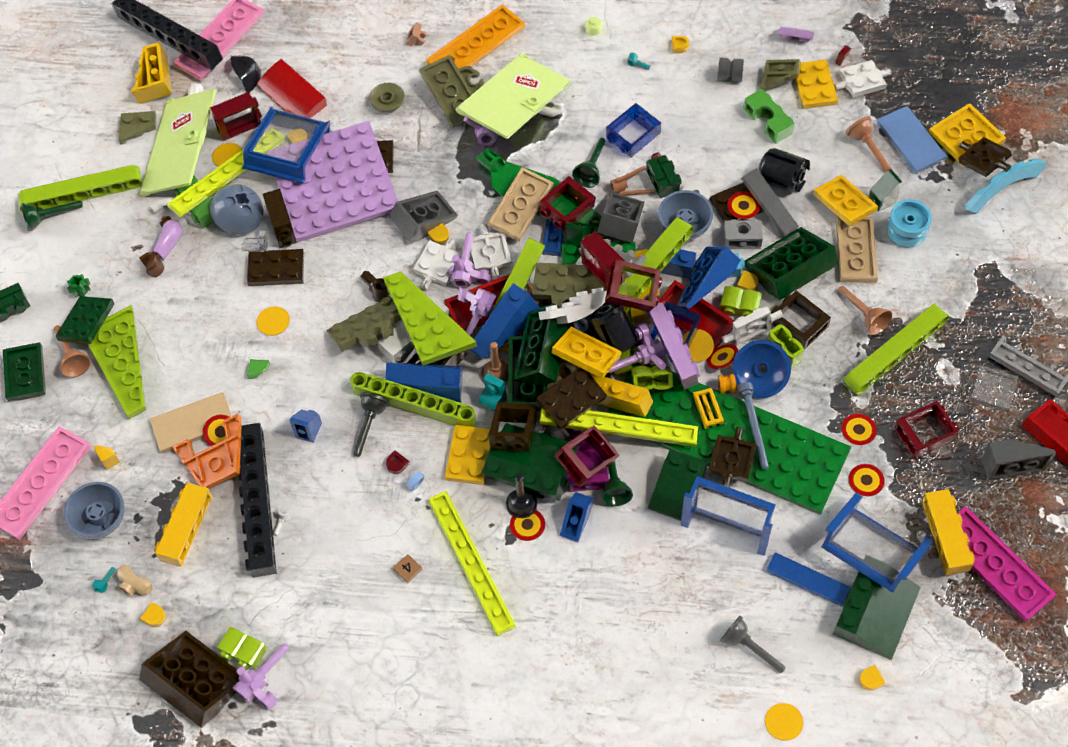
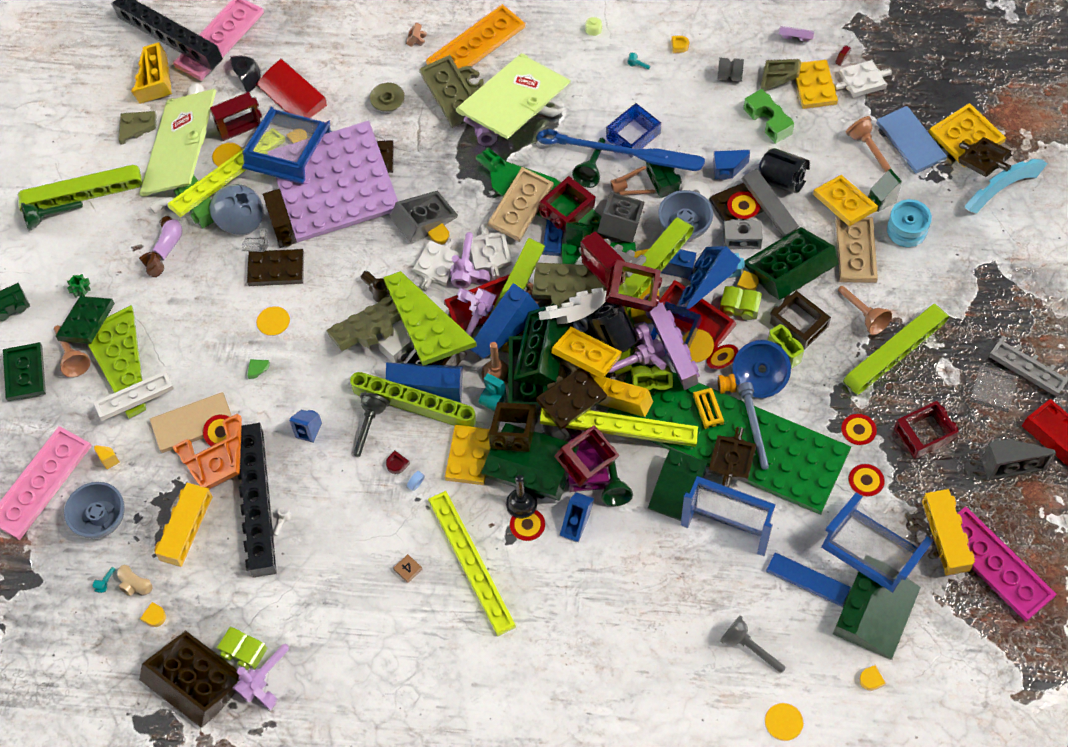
white plate [722,307,783,345] -> none
none -> white plate [93,371,174,421]
none -> blue piece [536,129,705,171]
none -> blue slope [713,150,750,180]

